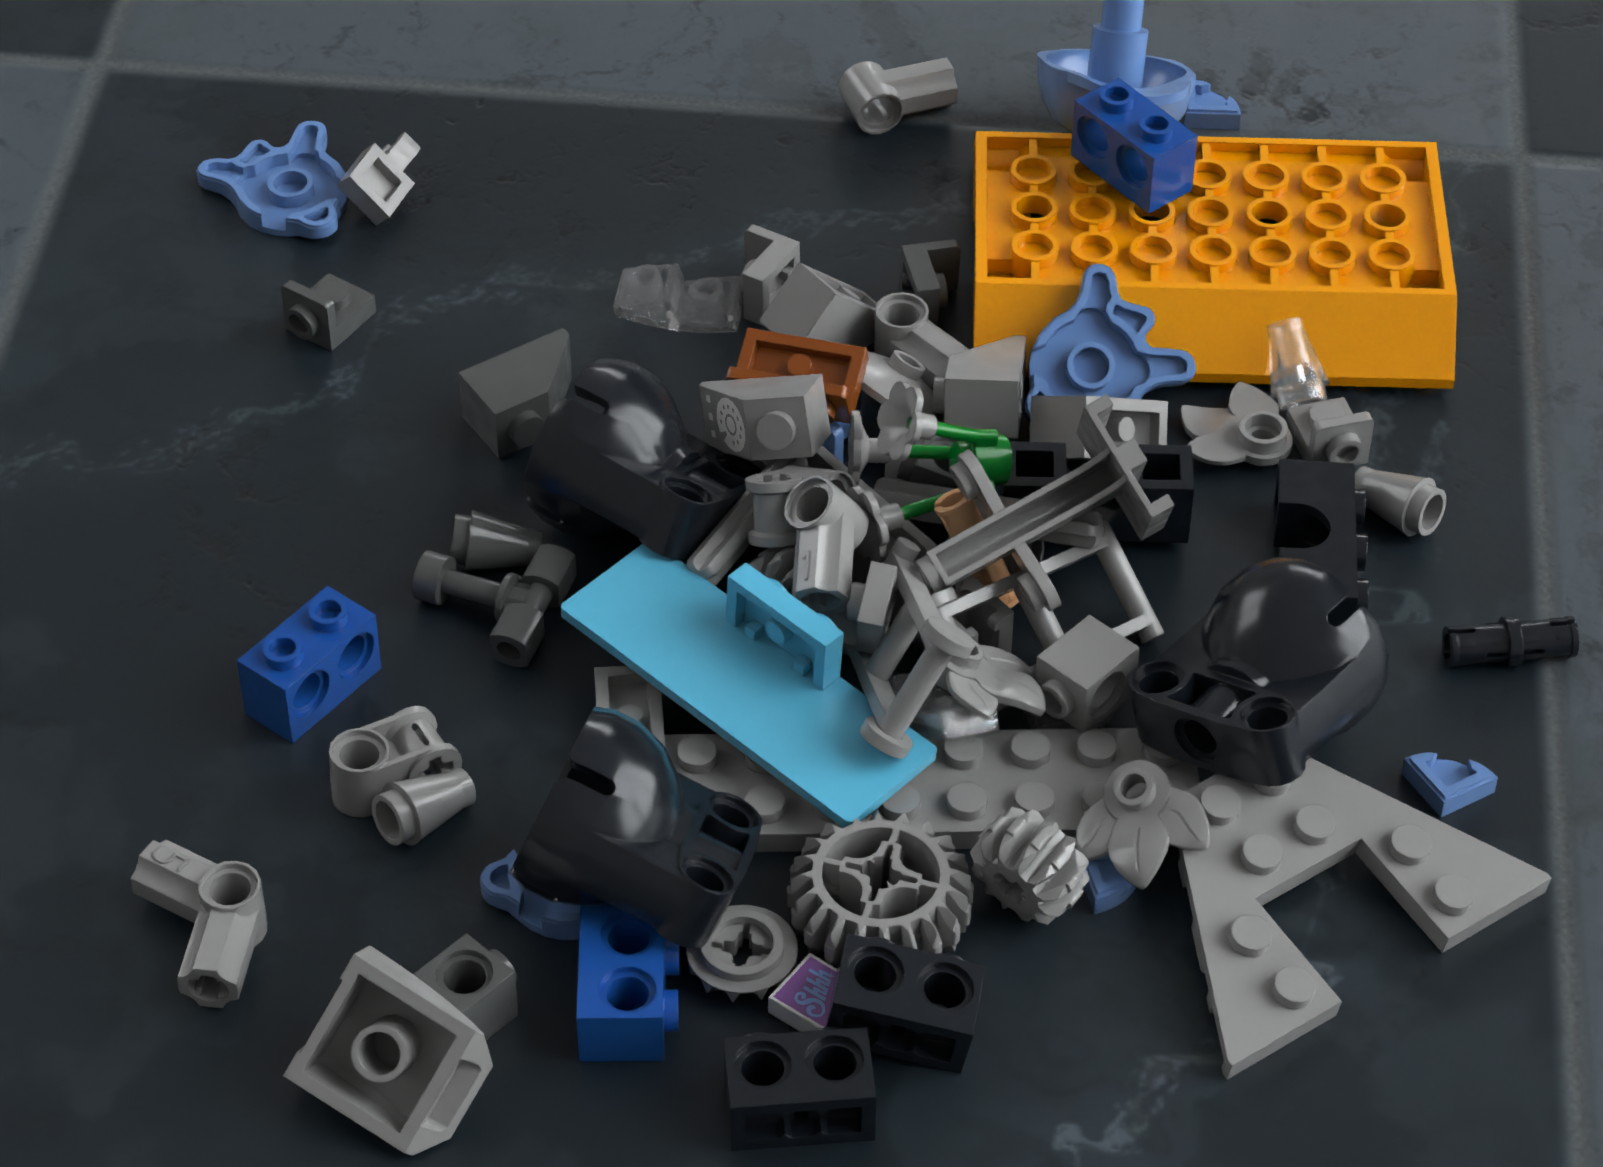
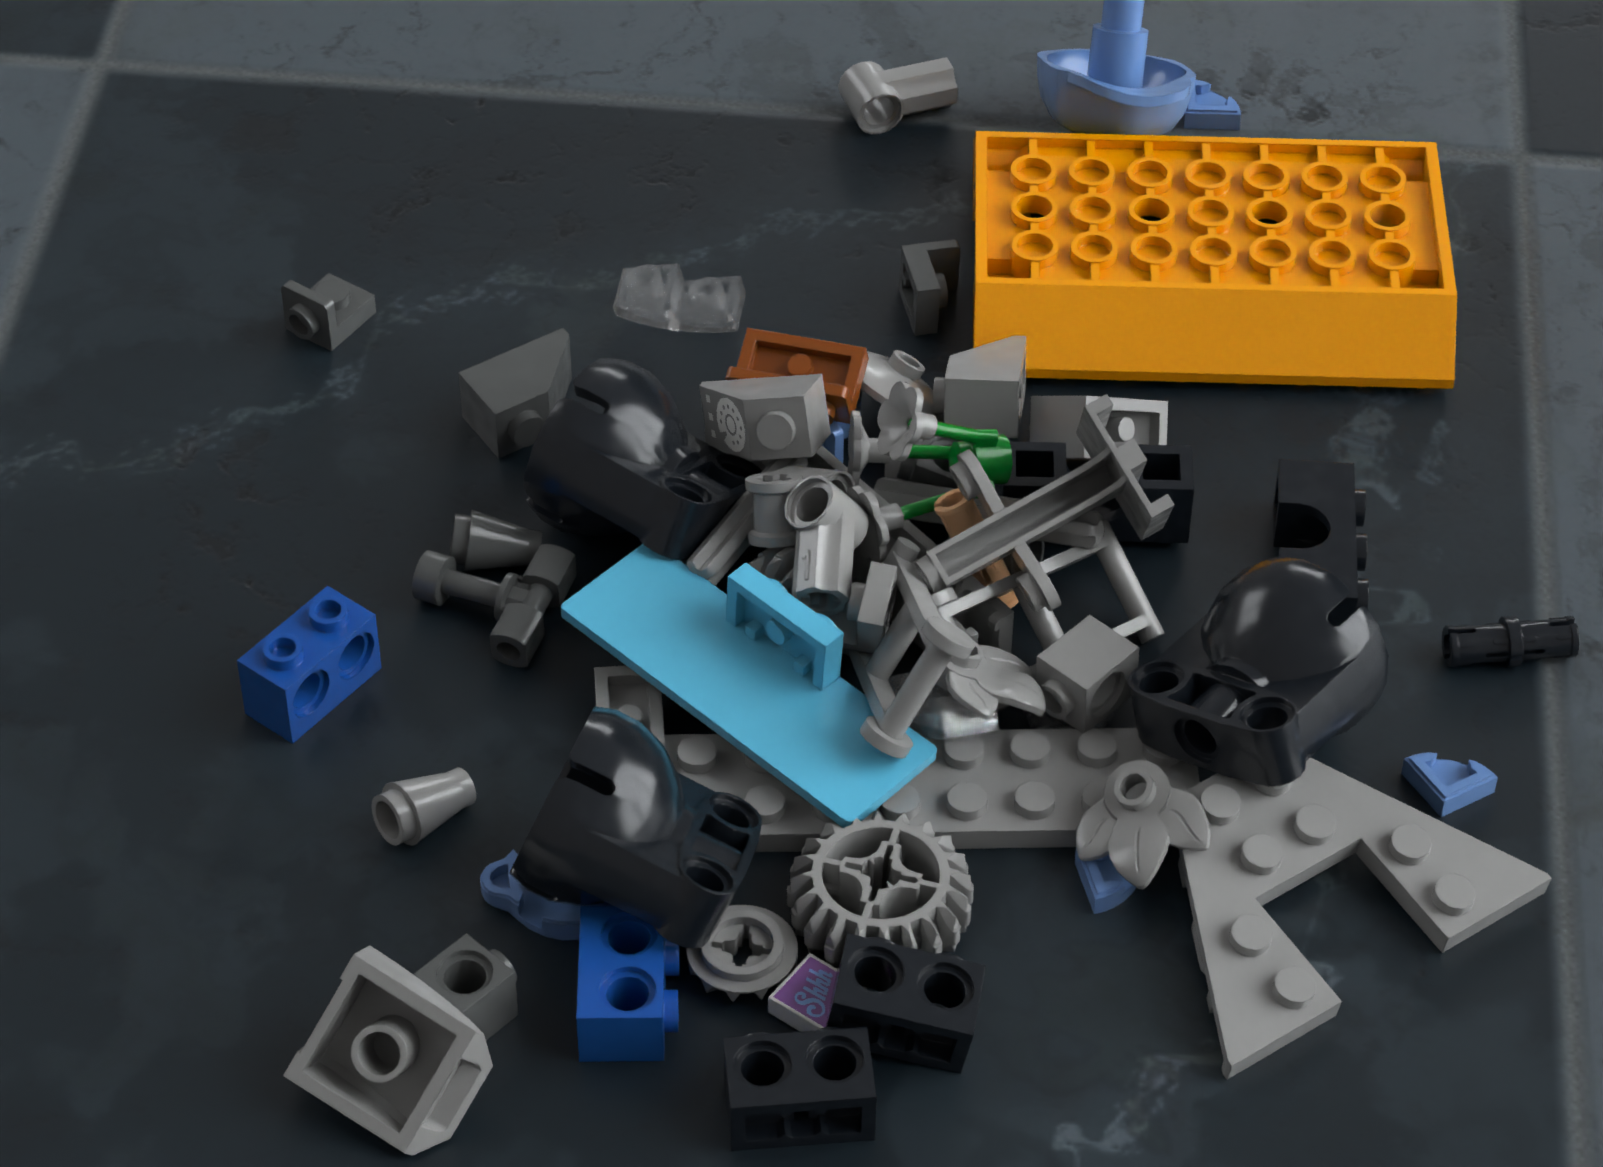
light grey piece [130,840,268,1008] -> none
medium blue tile [196,121,349,239] -> none
light grey piece [329,706,463,818] -> none
light grey plate [337,132,421,226] -> none
light grey bracket [739,224,800,326] -> none
light grey slope [759,262,877,347] -> none
light grey piece [874,292,969,388] -> none
light grey gear [970,807,1090,925] -> none
medium blue tile [1023,264,1196,422] -> none
blue brick [1071,77,1198,214] -> none
light grey plate [1180,381,1293,466] -> none
clear cone [1266,317,1330,411] -> none
light grey bracket [1285,397,1374,466] -> none
light grey cone [1355,466,1446,536] -> none

